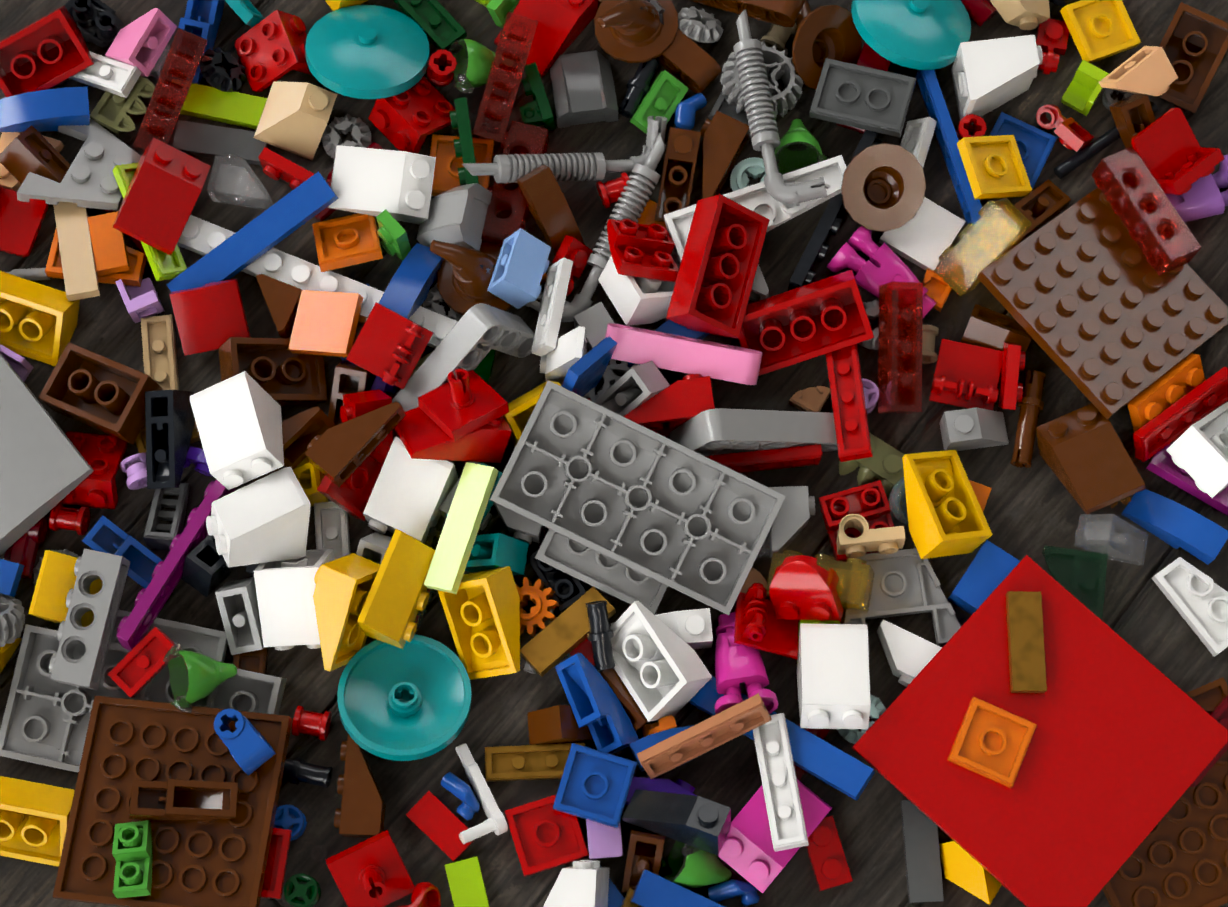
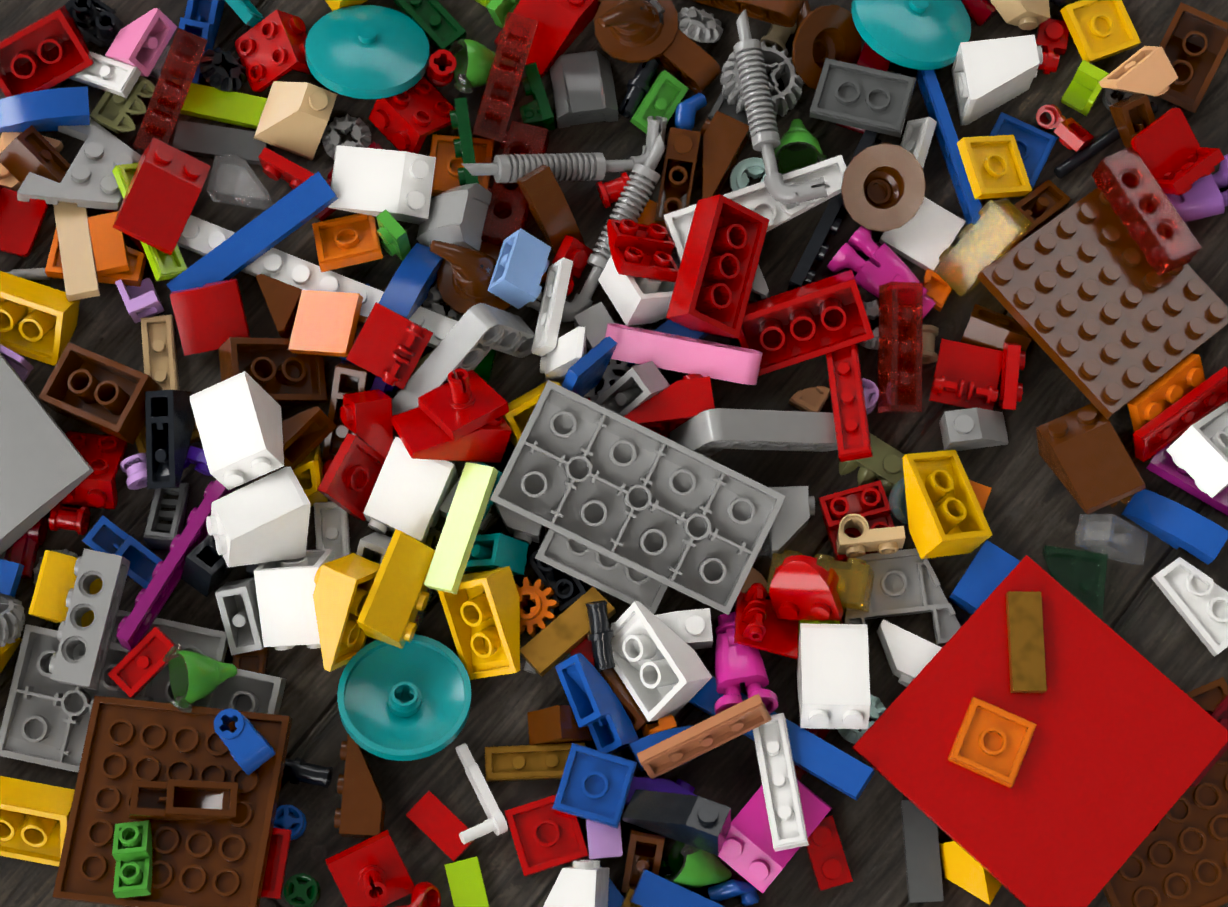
red bush [292,705,332,741] -> none
reddish brown slope [305,401,406,487] -> none
blue arm [441,772,480,821] -> none
red tile [705,444,822,473] -> none
red bush [956,114,987,140] -> none
reddish brown pin [1010,370,1046,468] -> none

